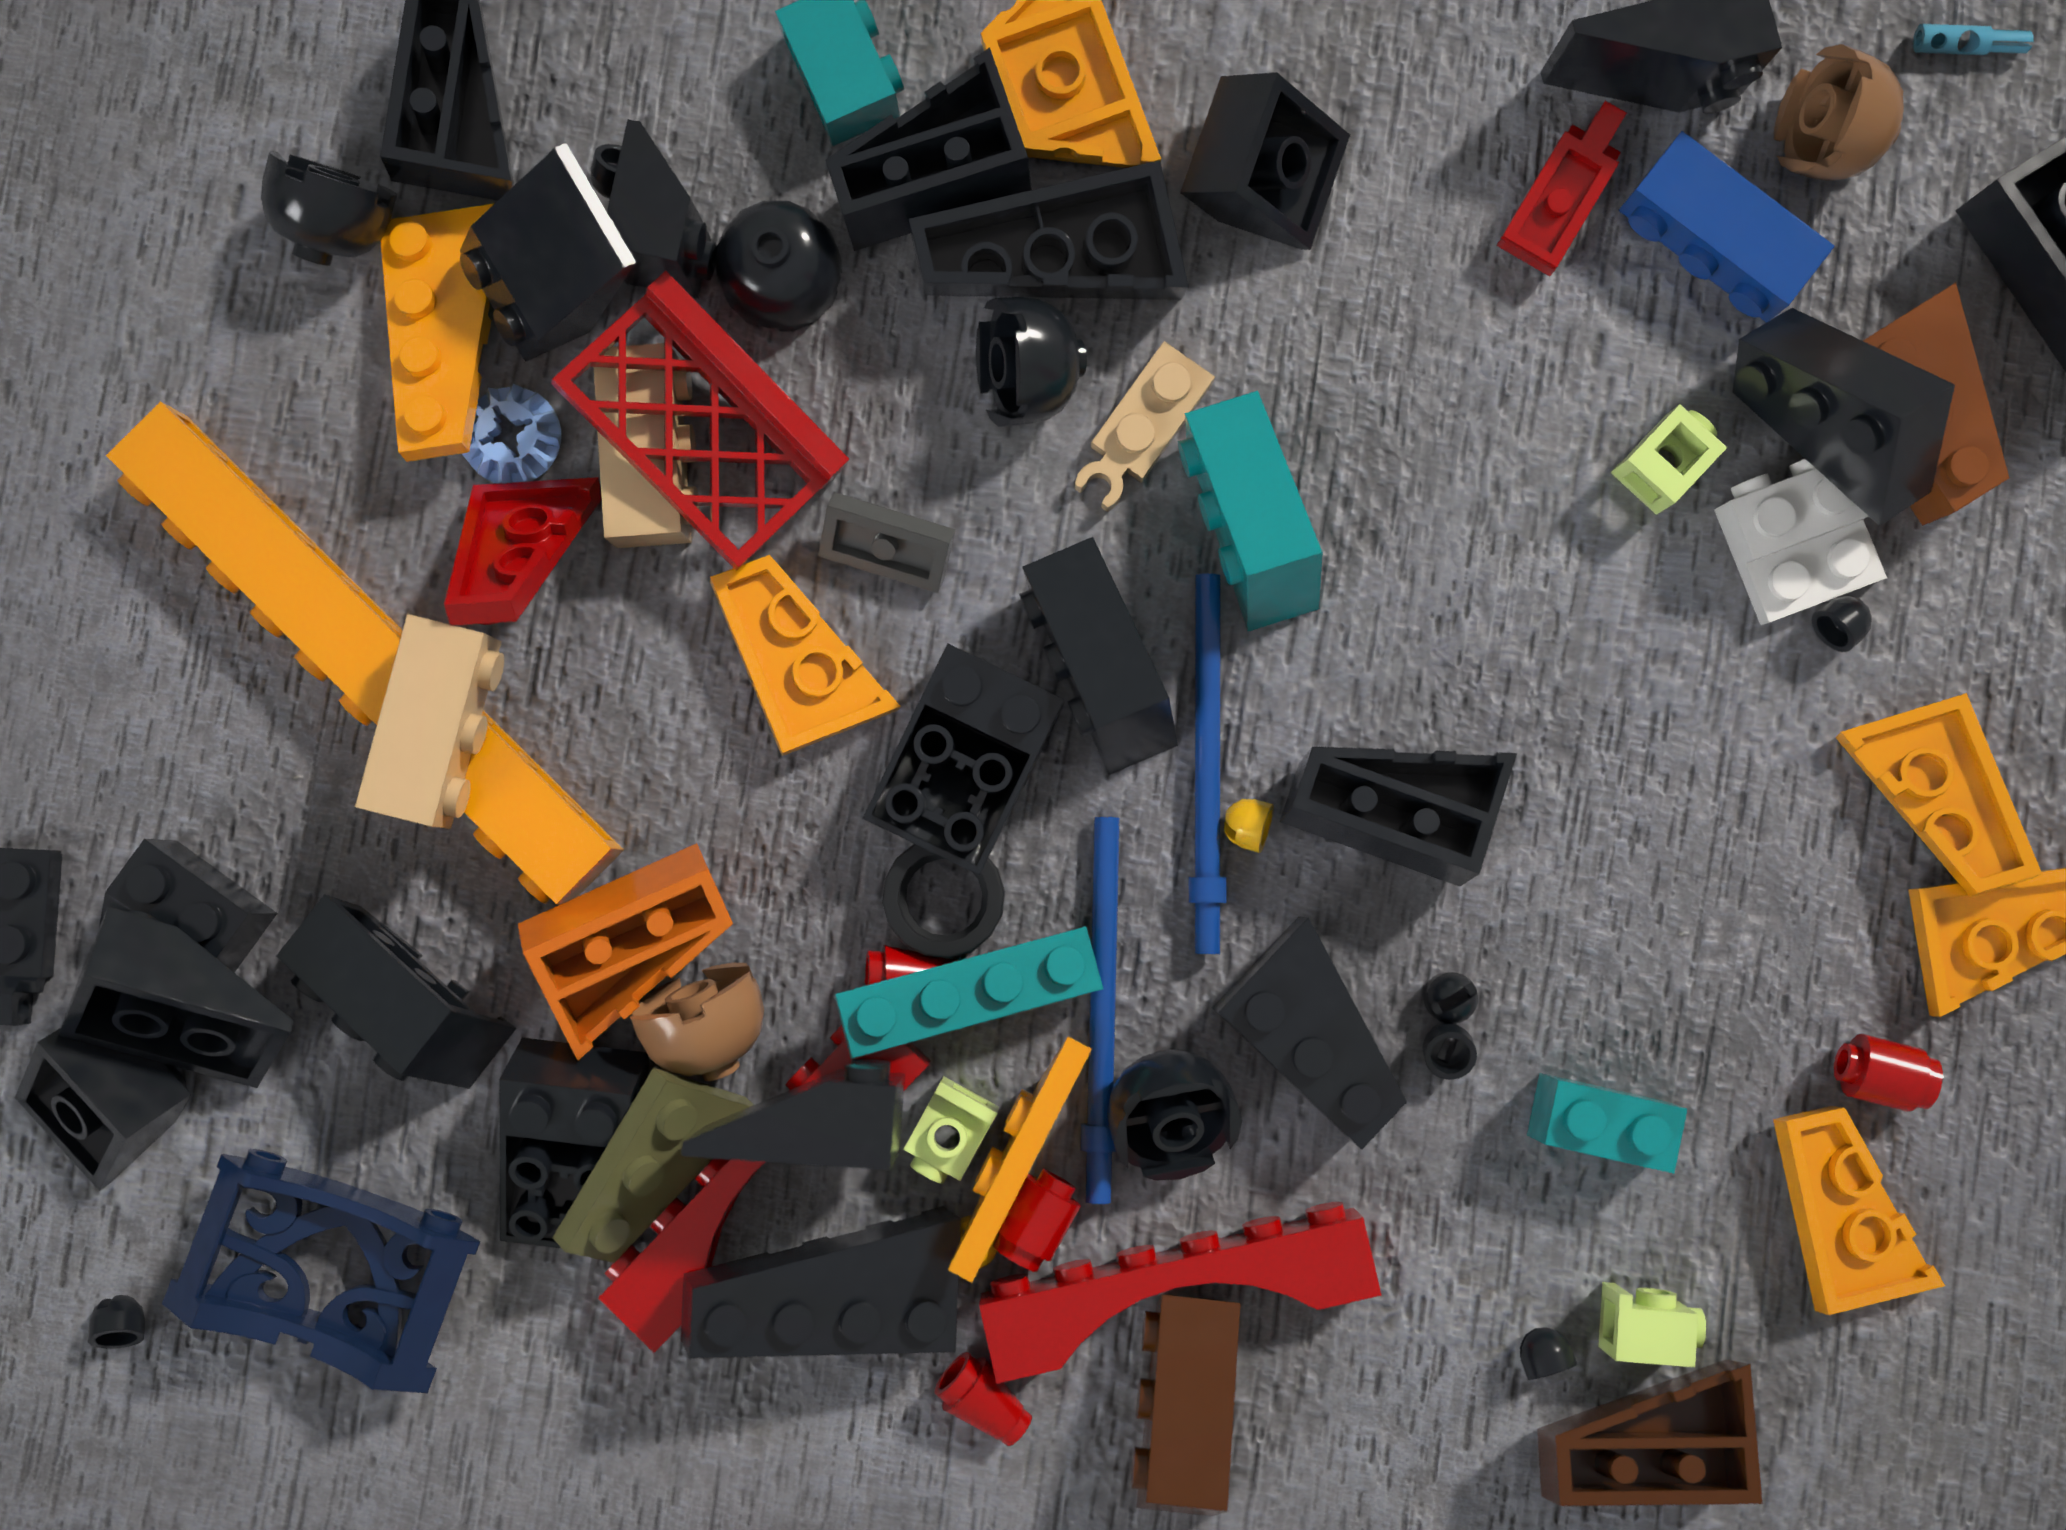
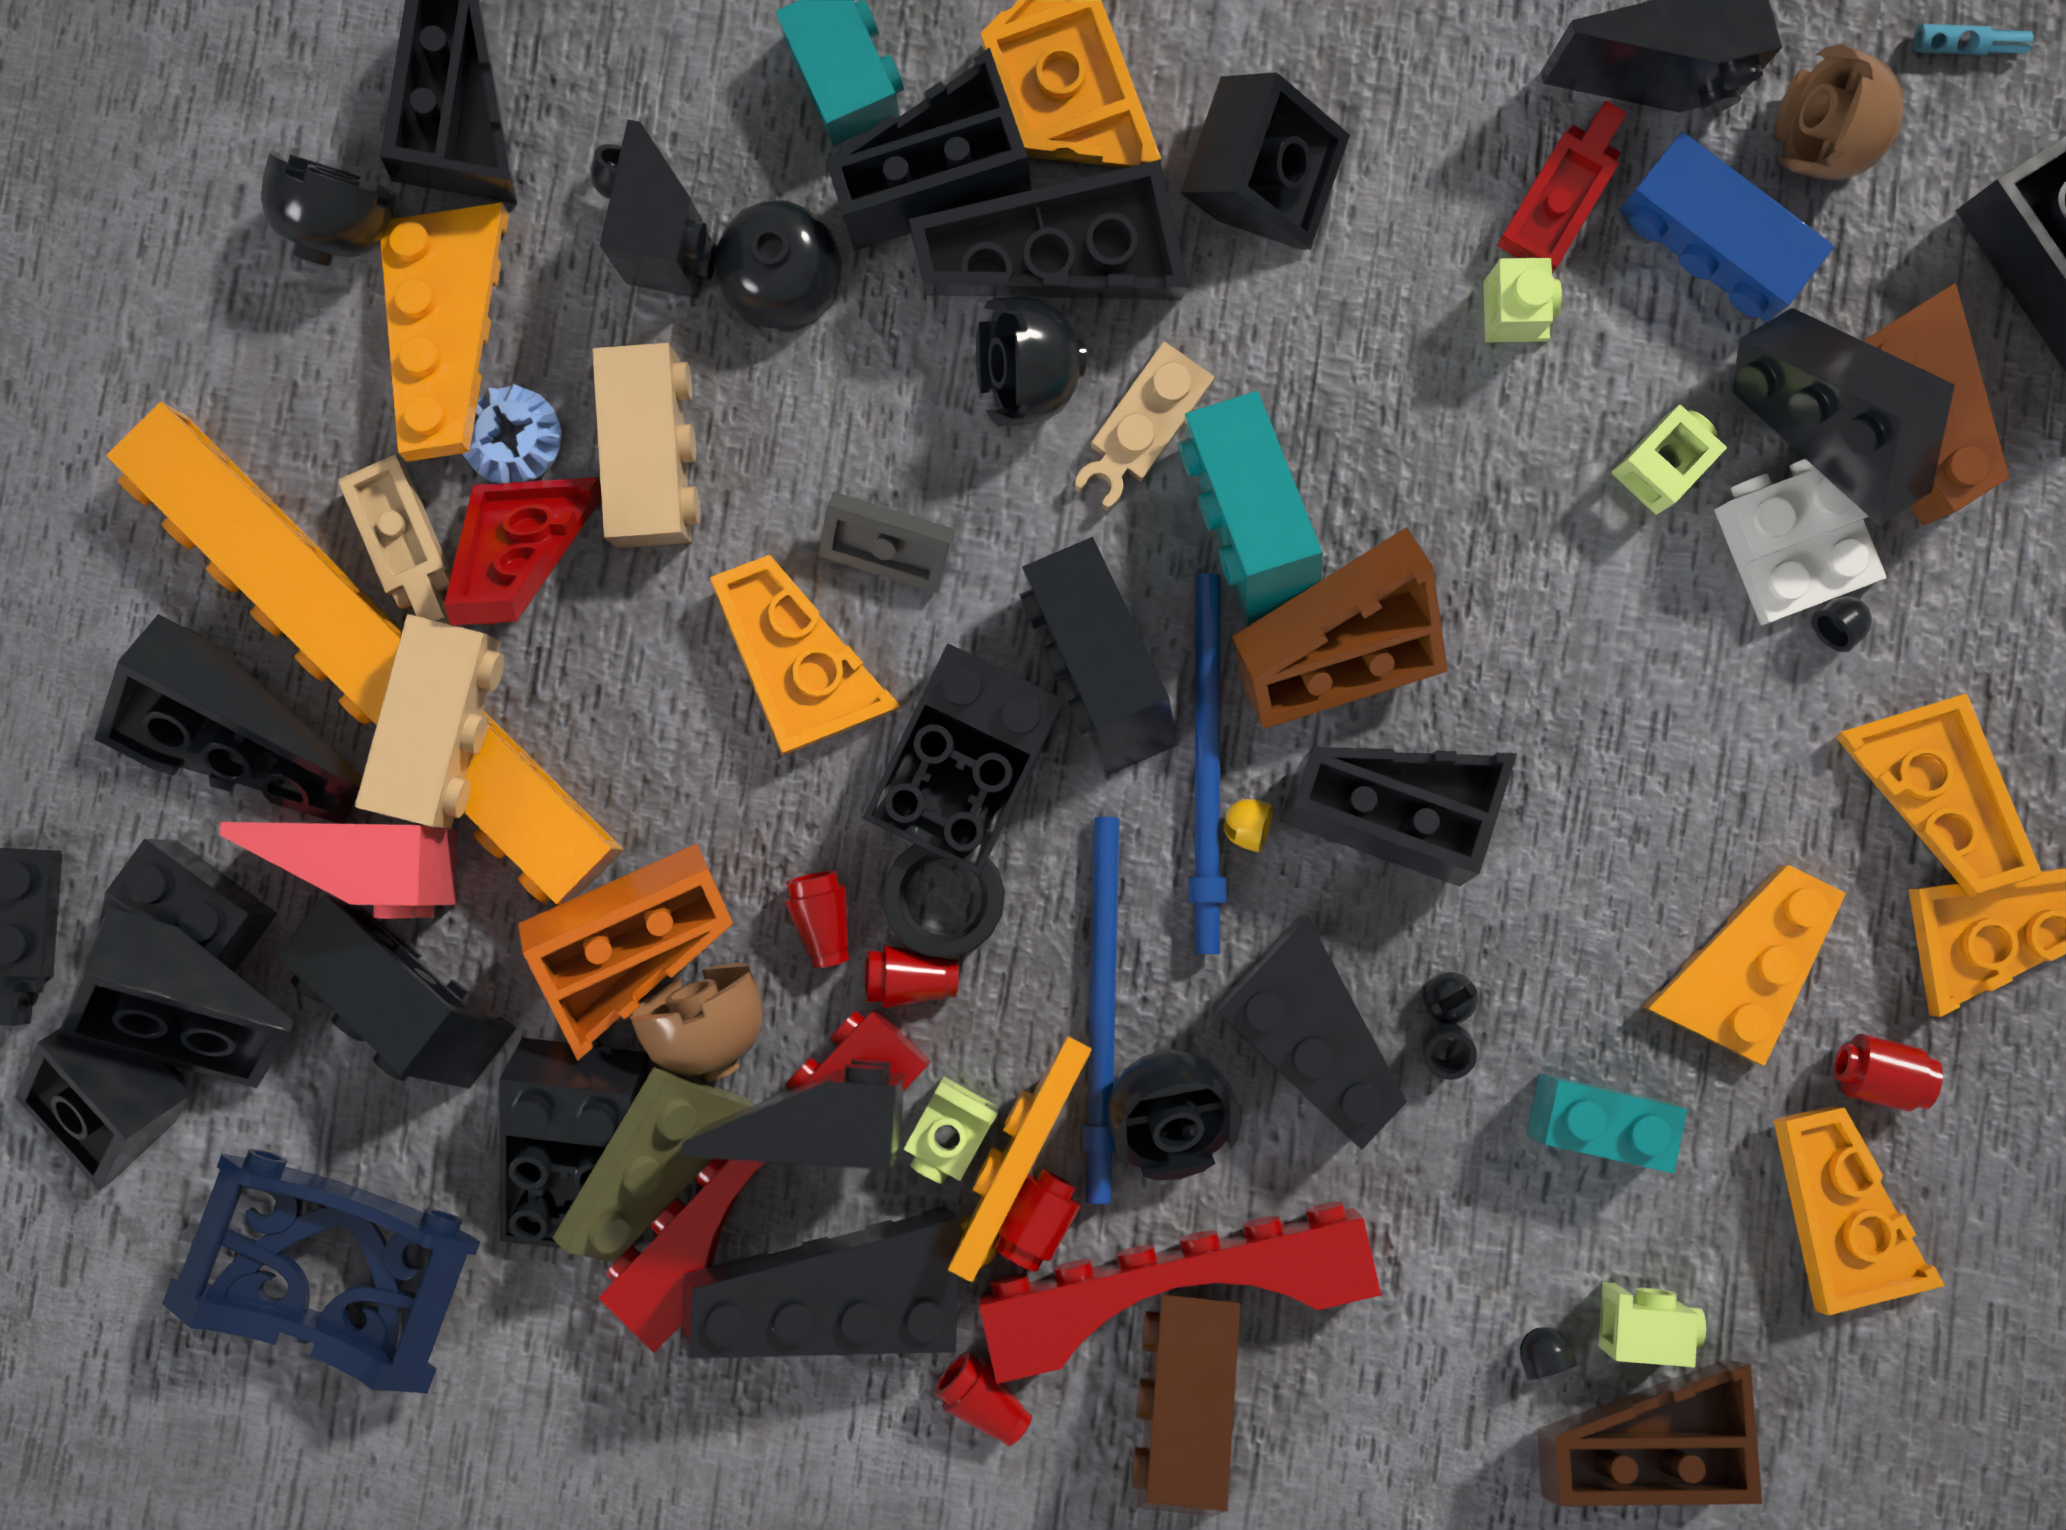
black hinge [88,1295,145,1349] -> none
black slope [460,143,636,362] -> none
red fence [551,271,850,571] -> none
teal plate [834,927,1103,1059] -> none
none -> black wedge [94,614,363,824]
none -> coral slope [220,822,458,918]
none -> tan hinge [338,454,451,624]
none -> red cone [783,870,850,968]
none -> dark orange wedge [1232,527,1448,729]
none -> yellowish green brick [1483,258,1562,342]
none -> light orange wing [1642,865,1846,1066]

